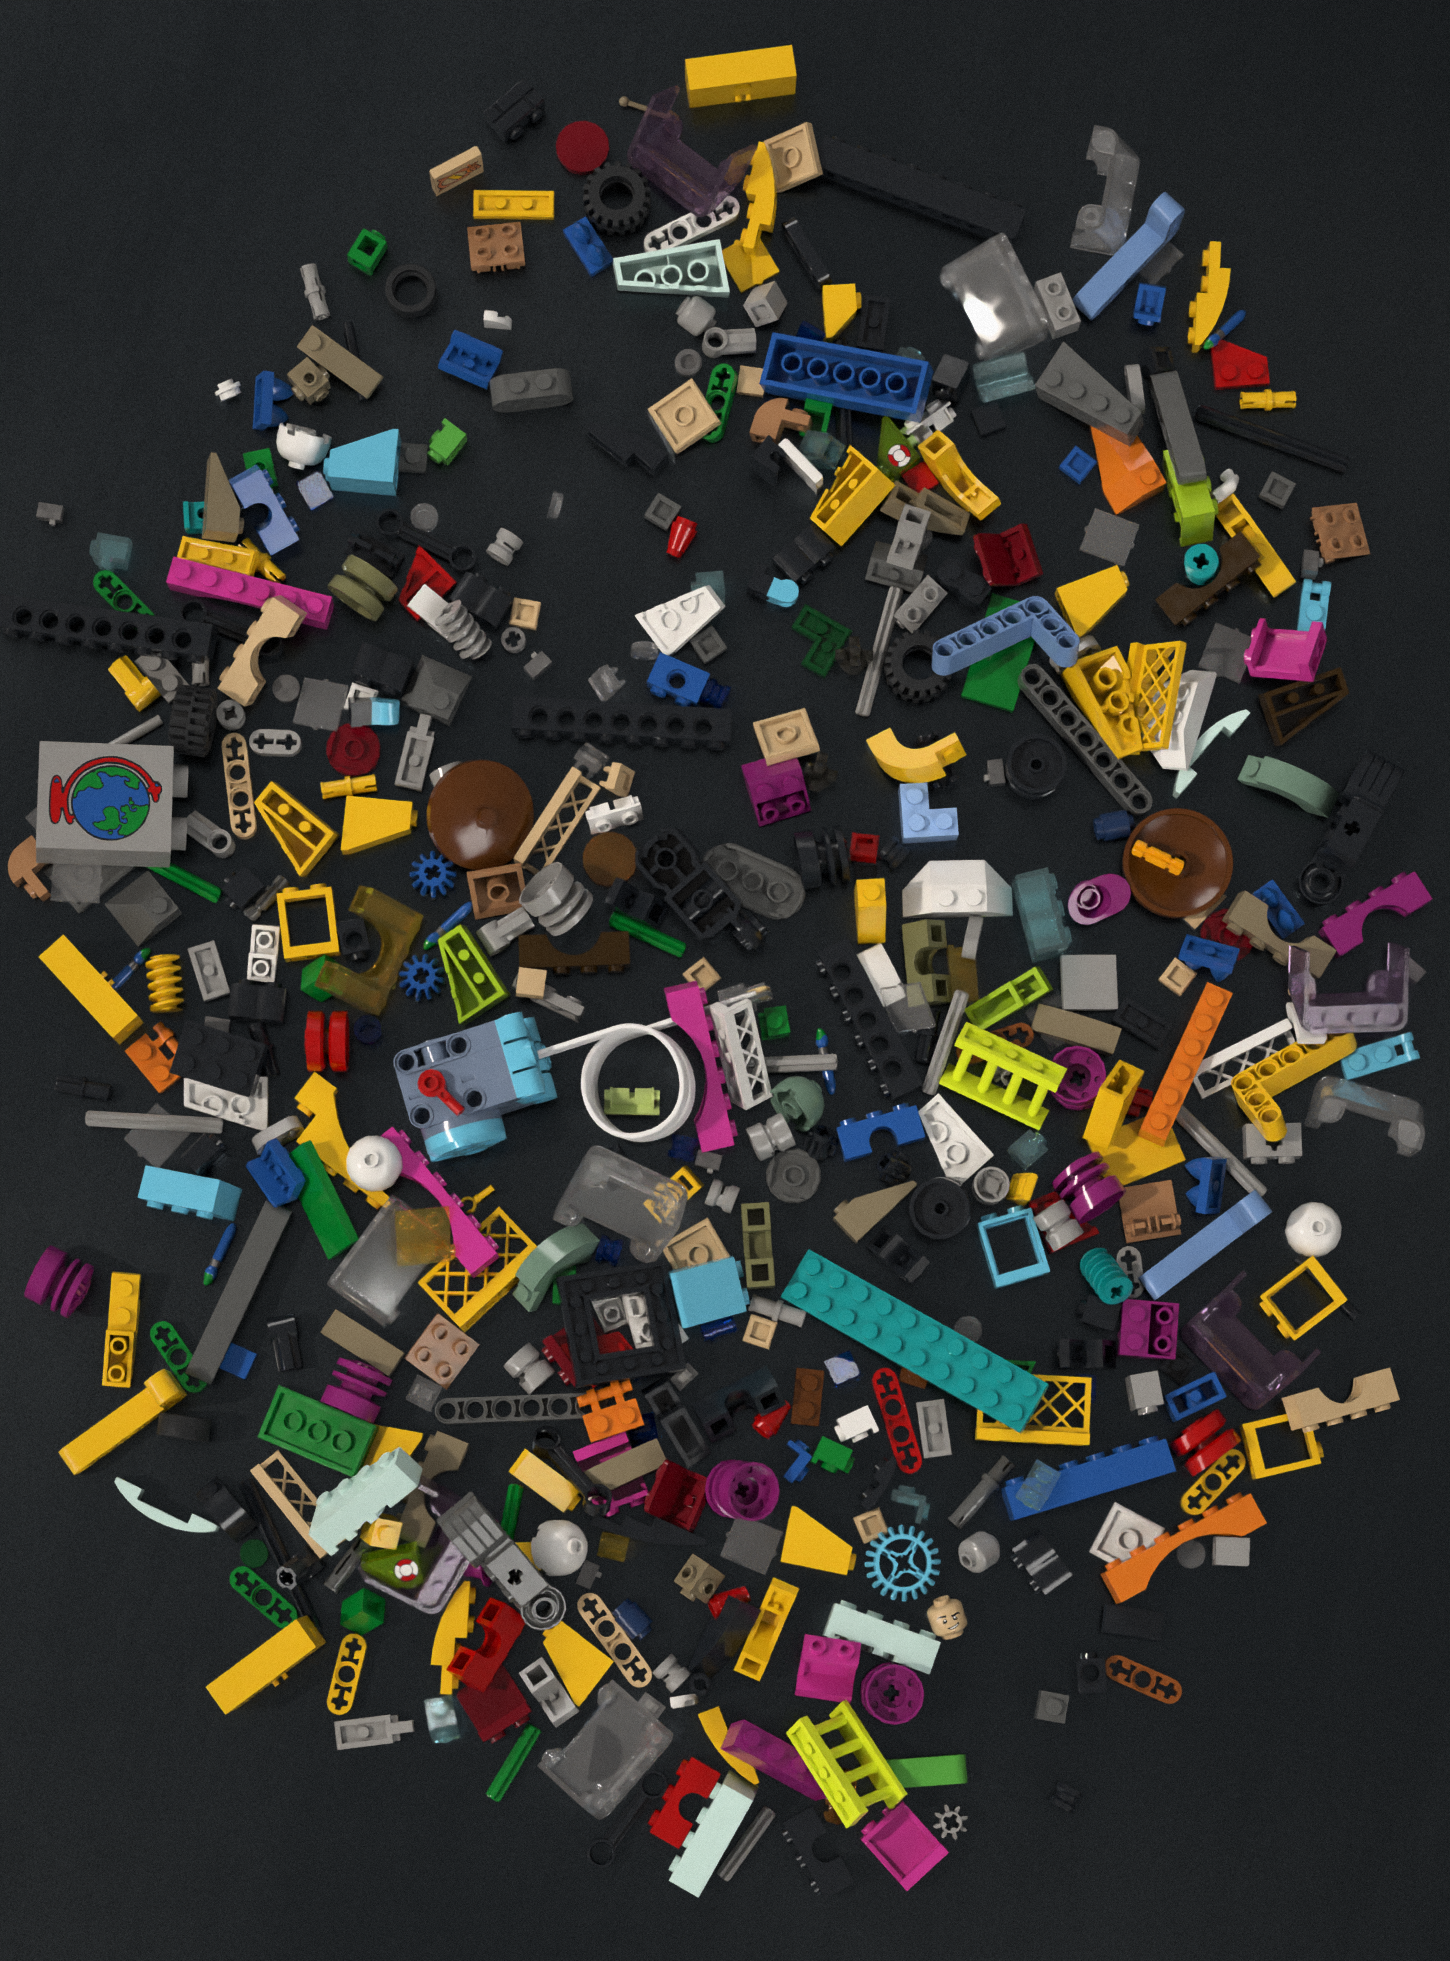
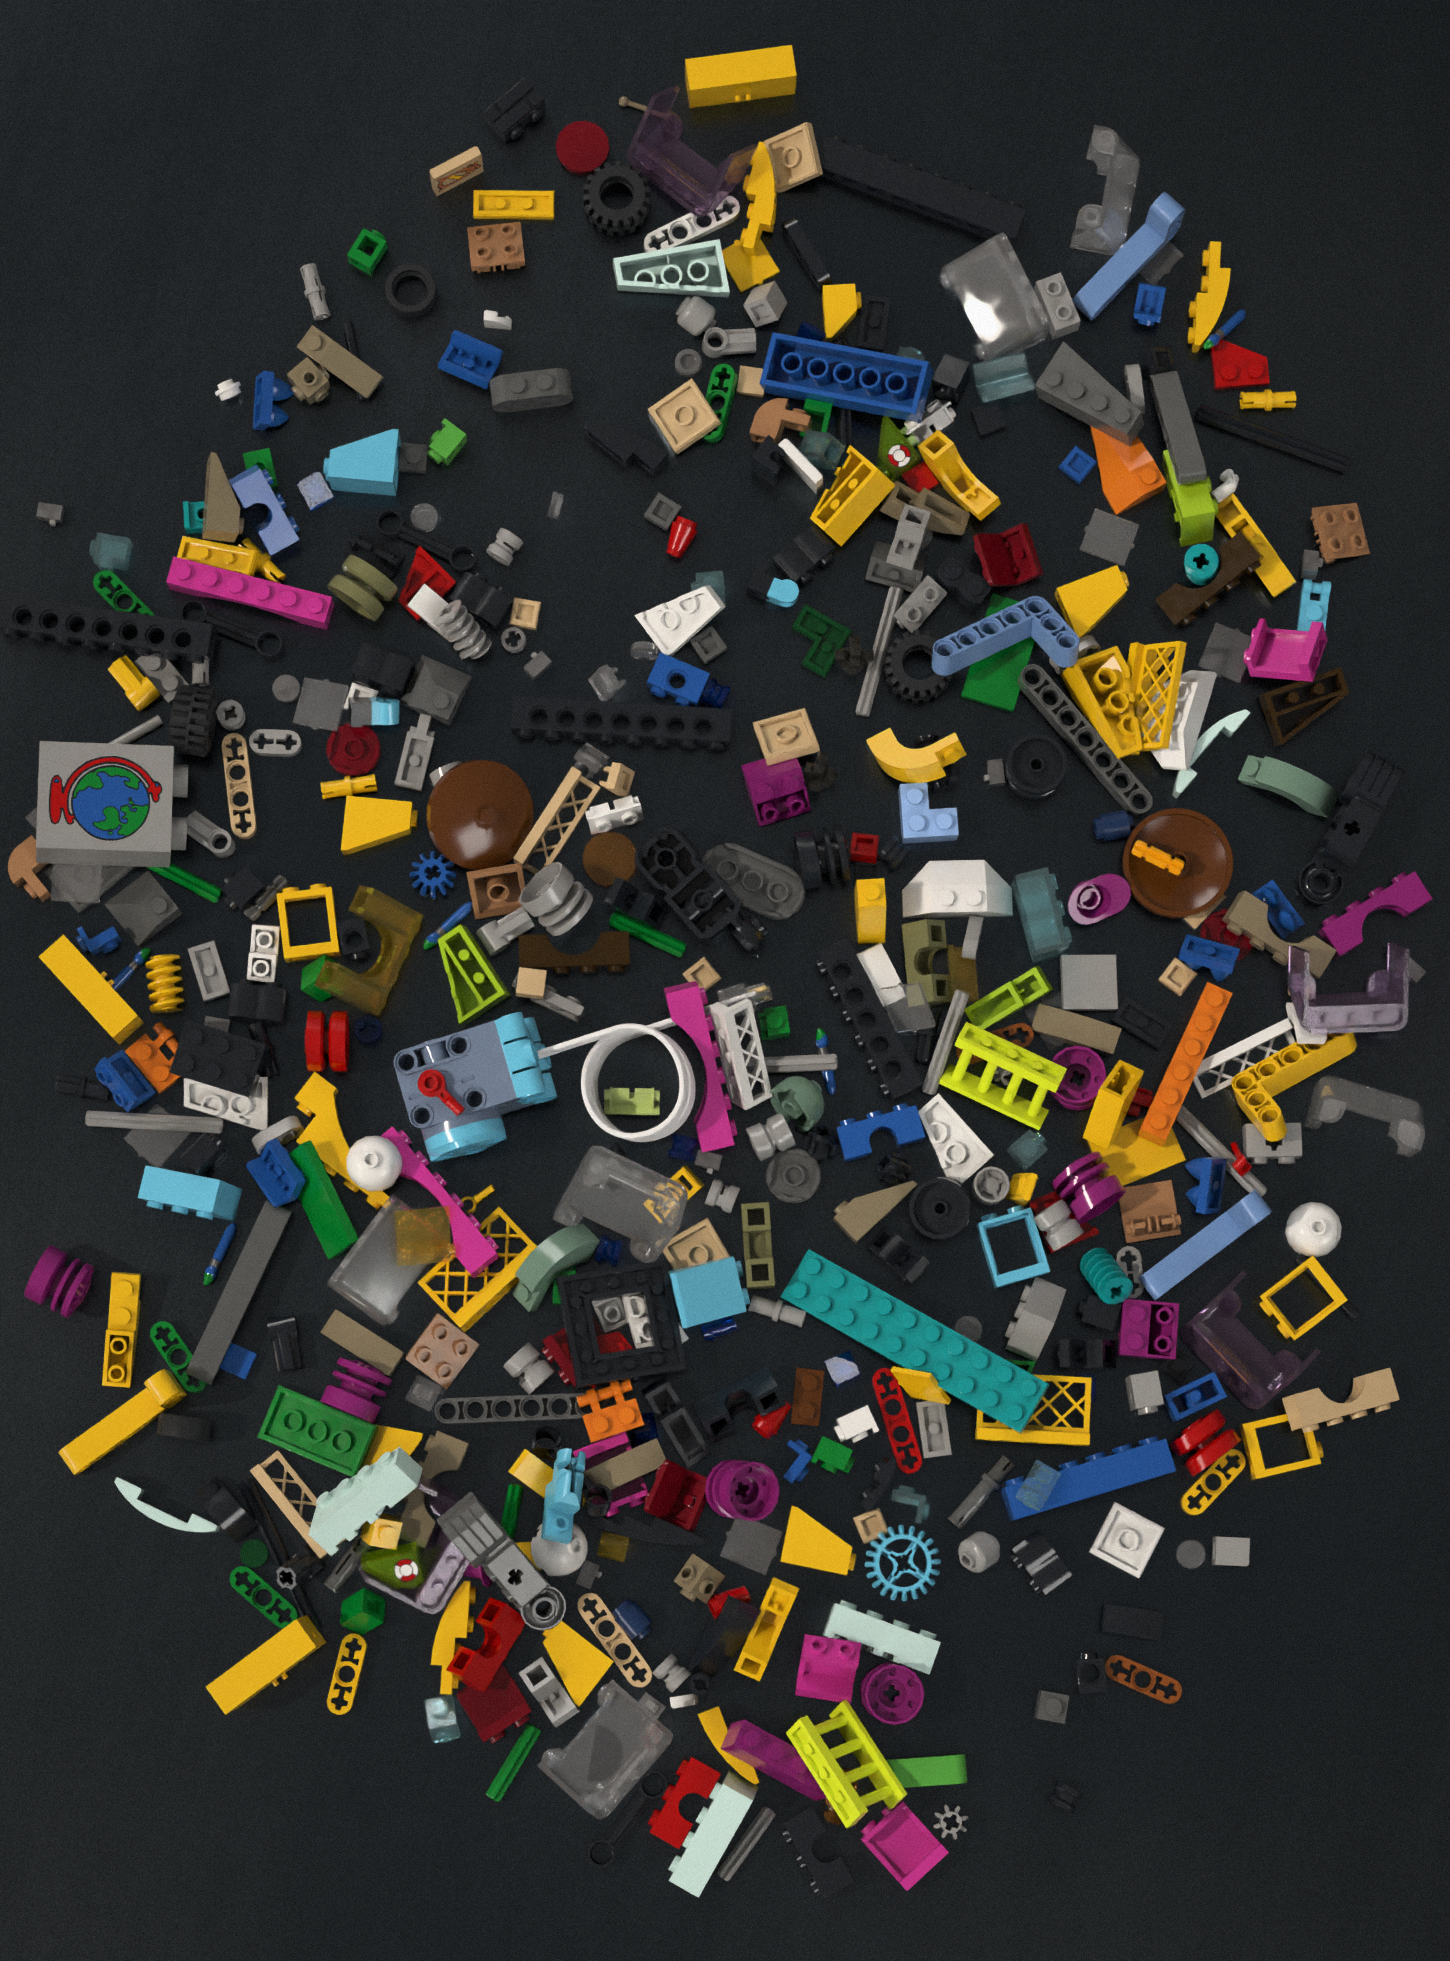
tan arch [218,595,307,707] -> none
yellow wedge [254,781,340,877] -> none
white cylinder [276,423,332,470] -> none
light grey hinge [334,1714,415,1750] -> none
blue gear [399,954,445,1001] -> none
blue tile [563,216,613,277] -> none
flat silver piece [670,1363,698,1391] -> none
tan tile [742,1314,777,1350] -> none
tan head [927,1595,967,1640] -> none
orange arch [1100,1492,1267,1604] -> none
dark grey plate [1259,471,1296,509] -> none
medium azure plate [1339,1032,1420,1081] -> none
none -> blue bracket [76,926,122,956]
none -> blue bracket [94,1049,156,1113]
none -> medium azure plate [541,1448,586,1544]
none -> yellow piece [890,1366,951,1405]
none -> light grey brick [1005,1277,1066,1361]
none -> red hand [1231,1142,1252,1177]

